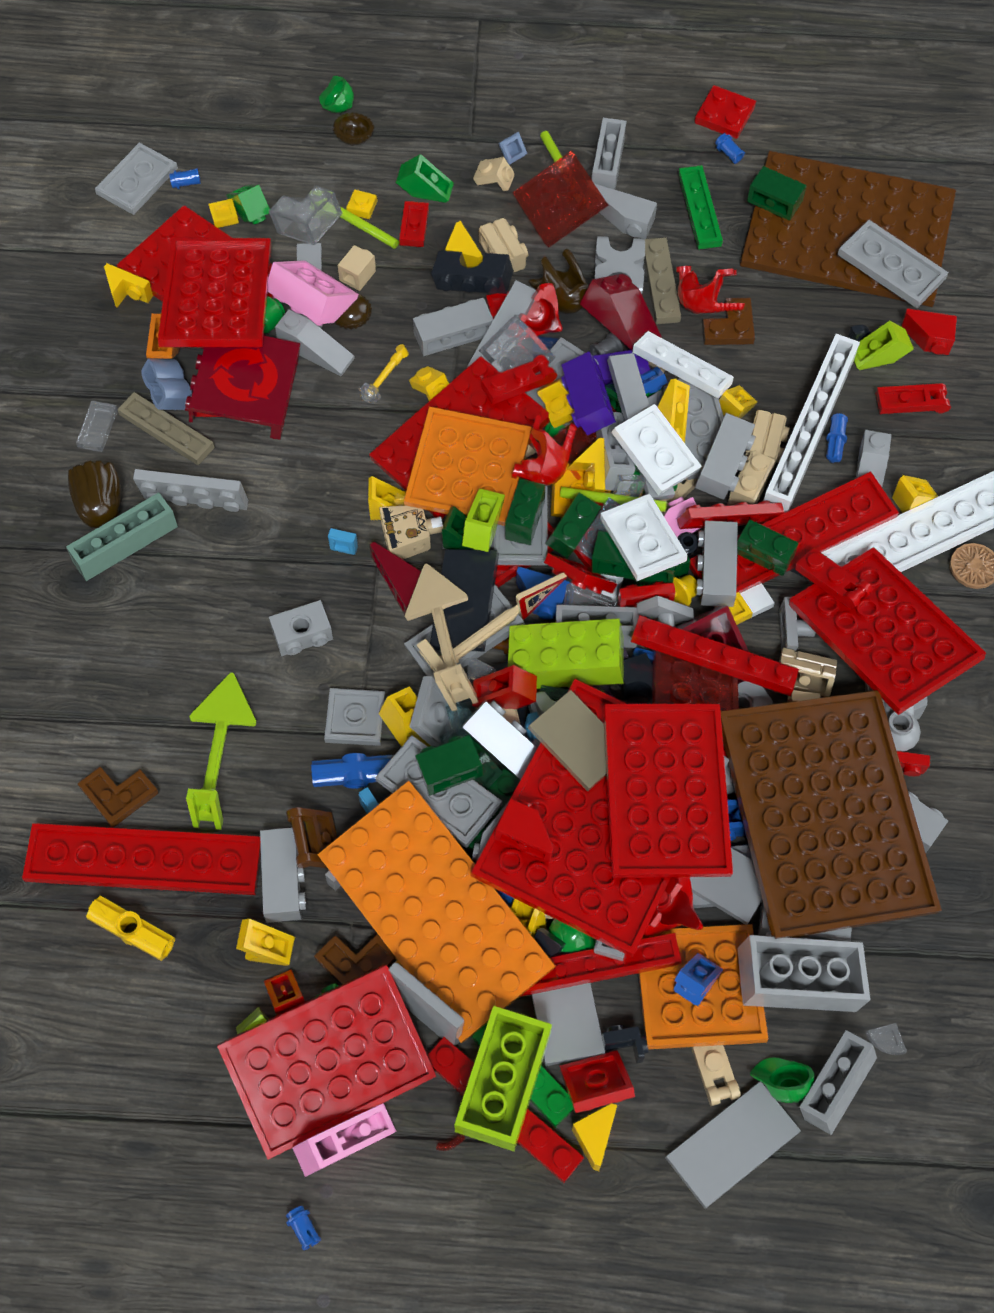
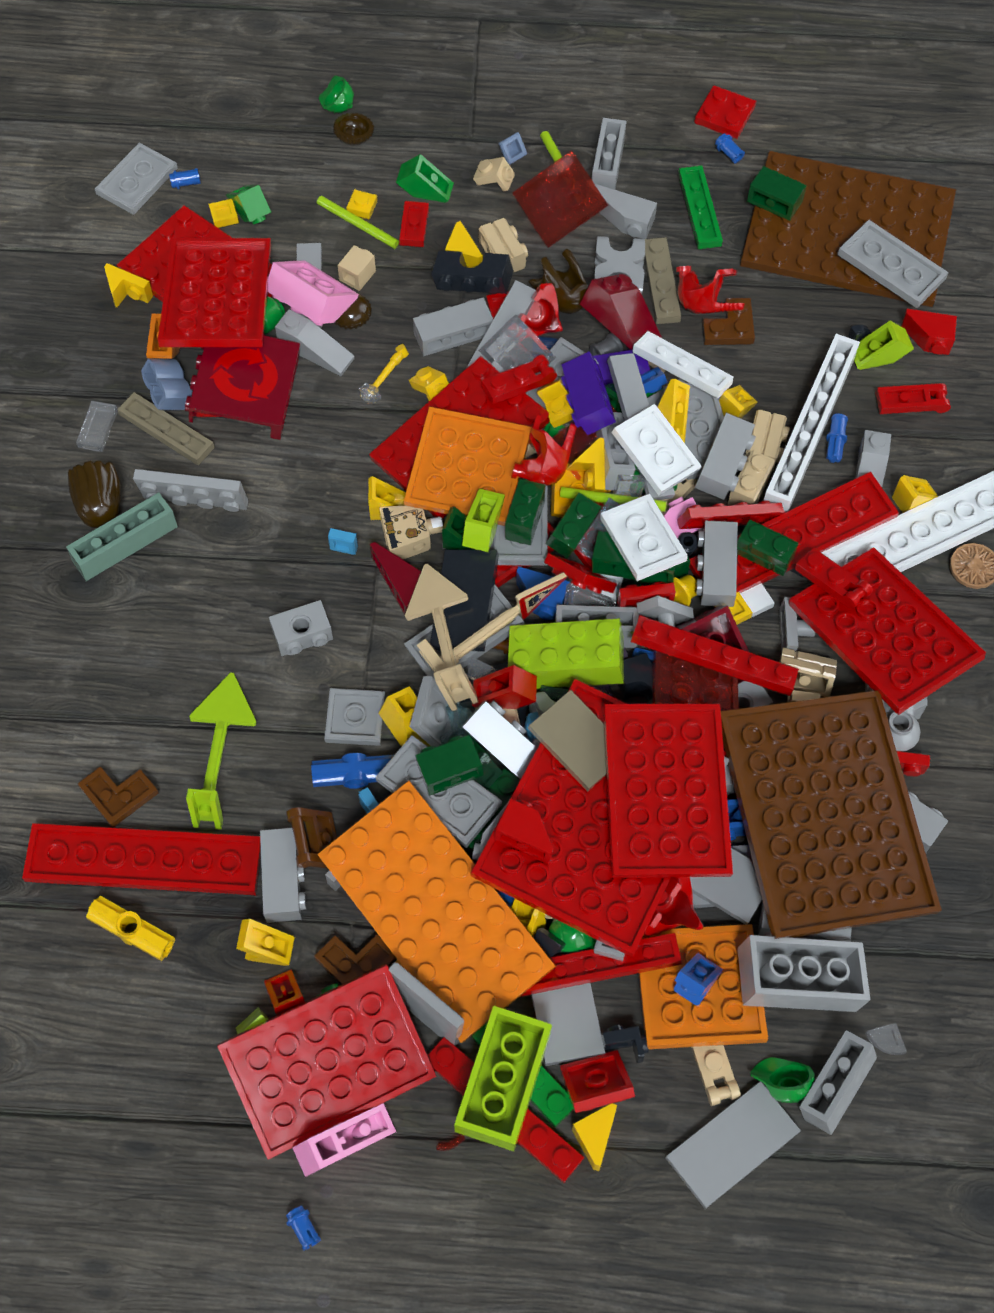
clear slope [269,186,342,245] -> none

